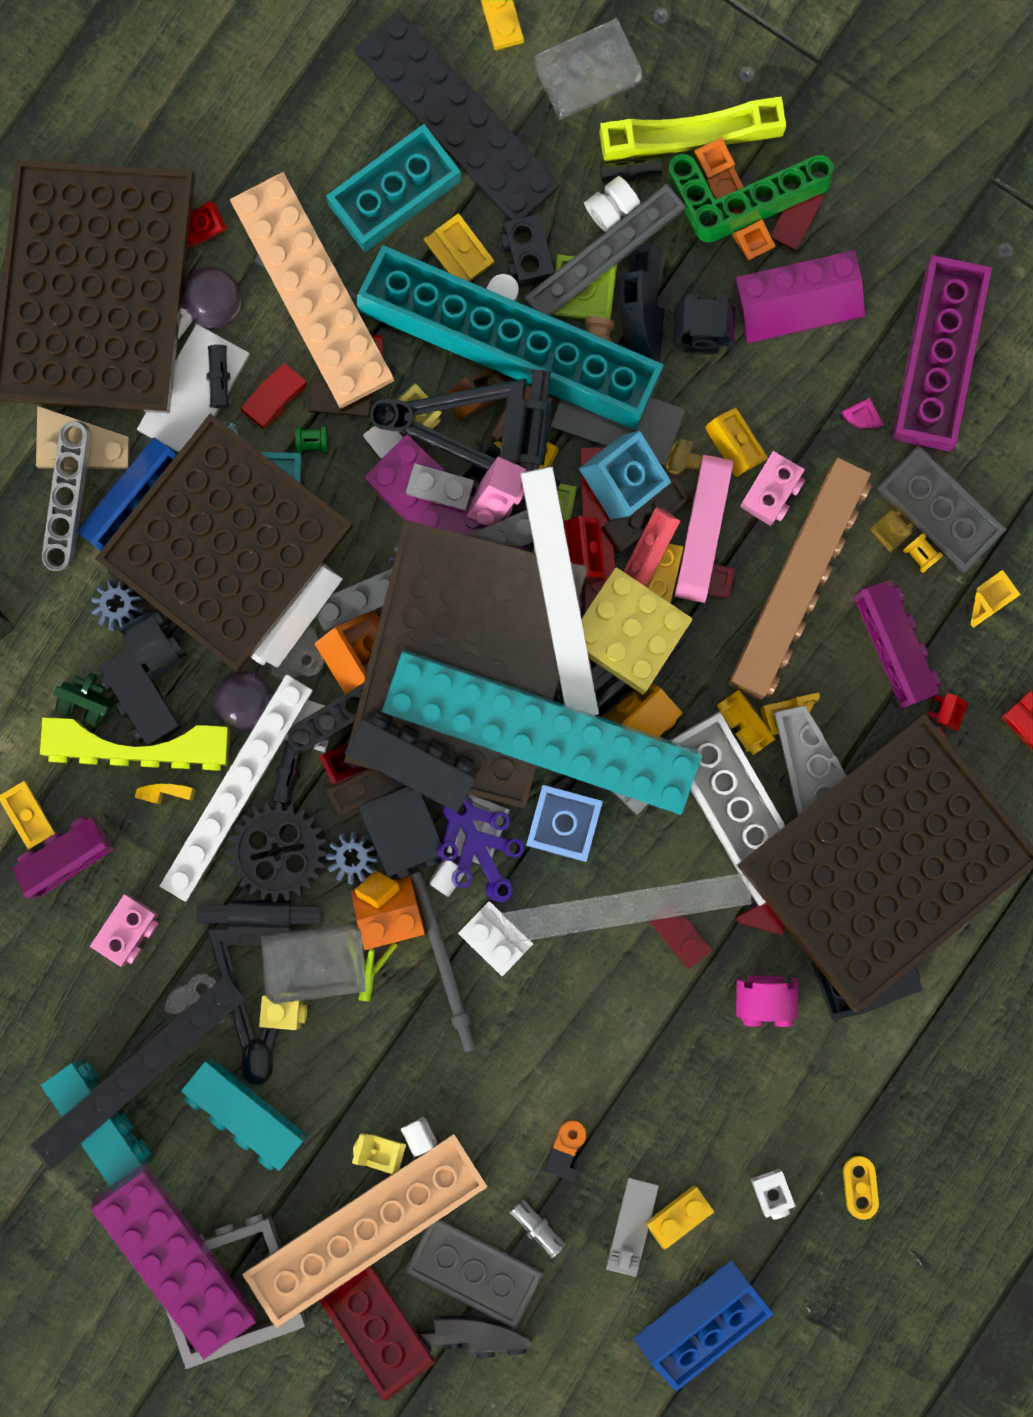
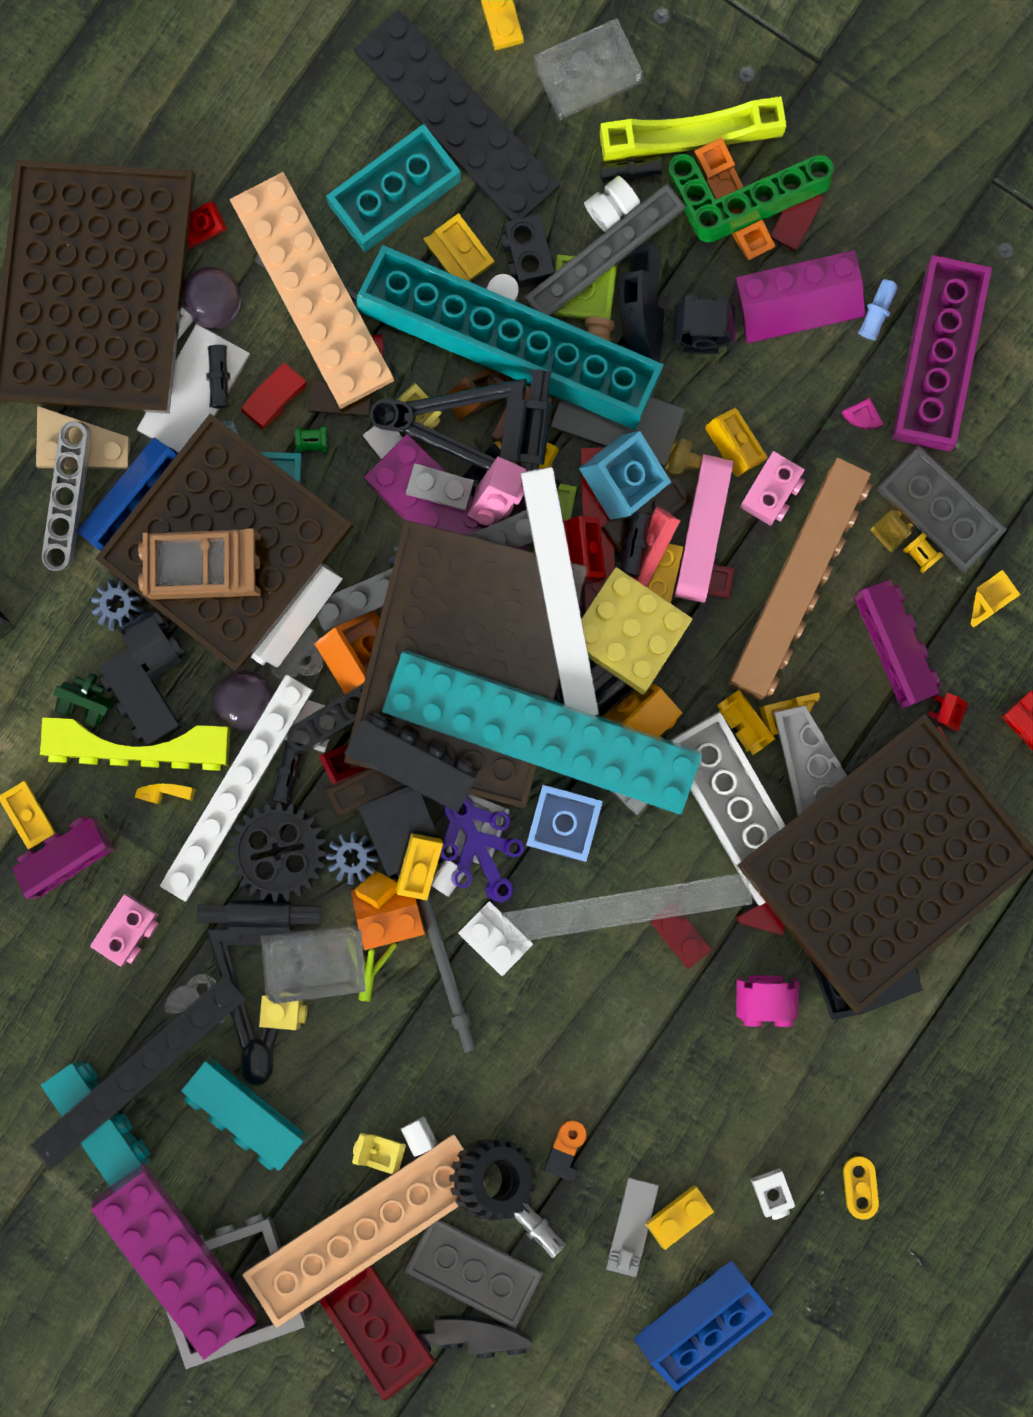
none -> medium nougat door [138,528,261,600]
none -> yellow plate [396,833,443,900]
none -> black tyre [449,1140,536,1220]
none -> black pin [620,512,651,577]
none -> light blue axle [858,279,898,341]

